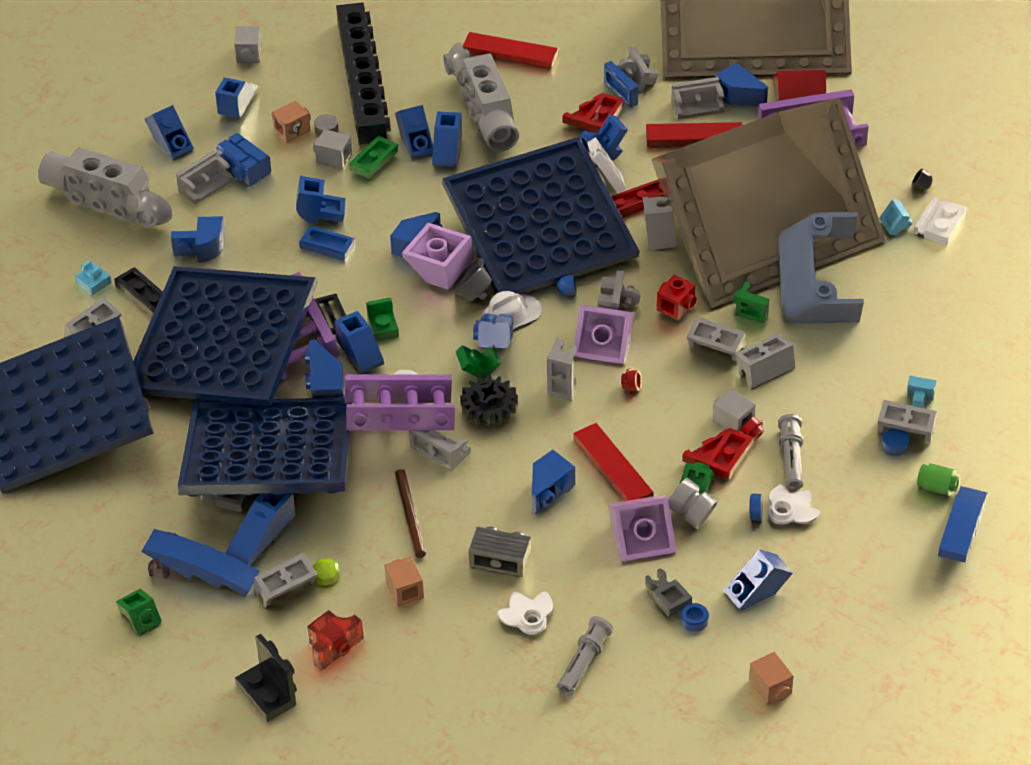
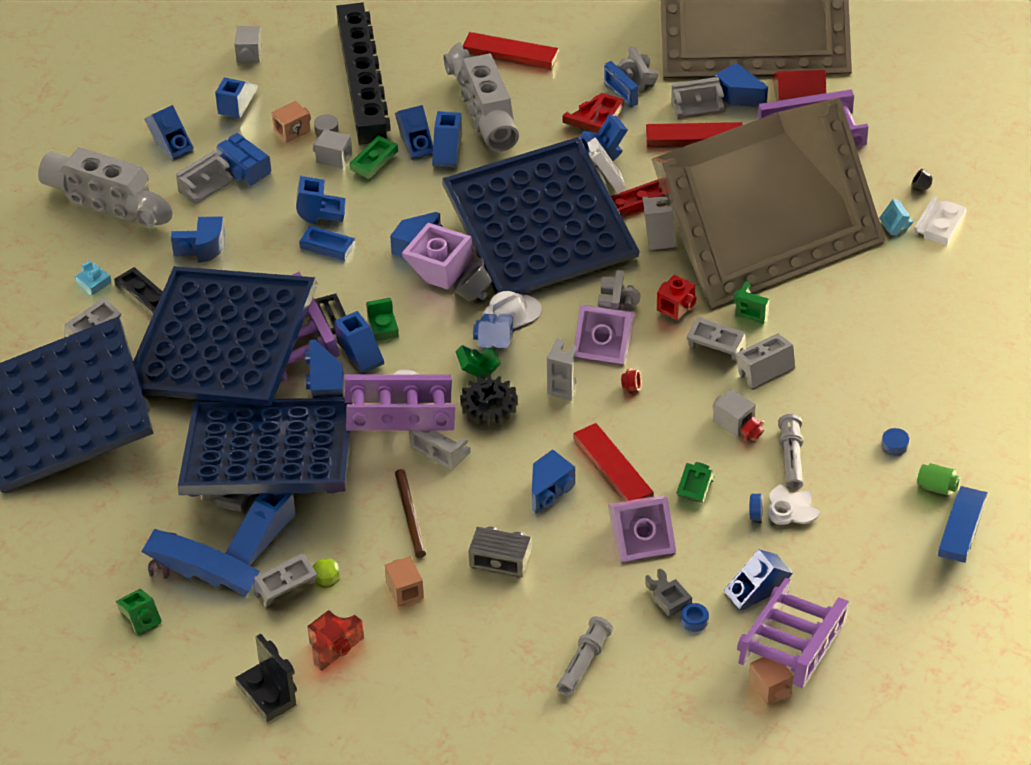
white plate [498,592,553,635] -> none
blue hinge [557,275,577,296] -> none
light grey wheel [668,477,718,529] -> none
red wing [682,428,754,480] -> none
sand blue windscreen [778,212,864,323] -> none
light grey hinge [877,400,937,443] -> none
medium azure tile [907,376,936,408] -> none
none -> medium lavender fence [737,578,849,688]

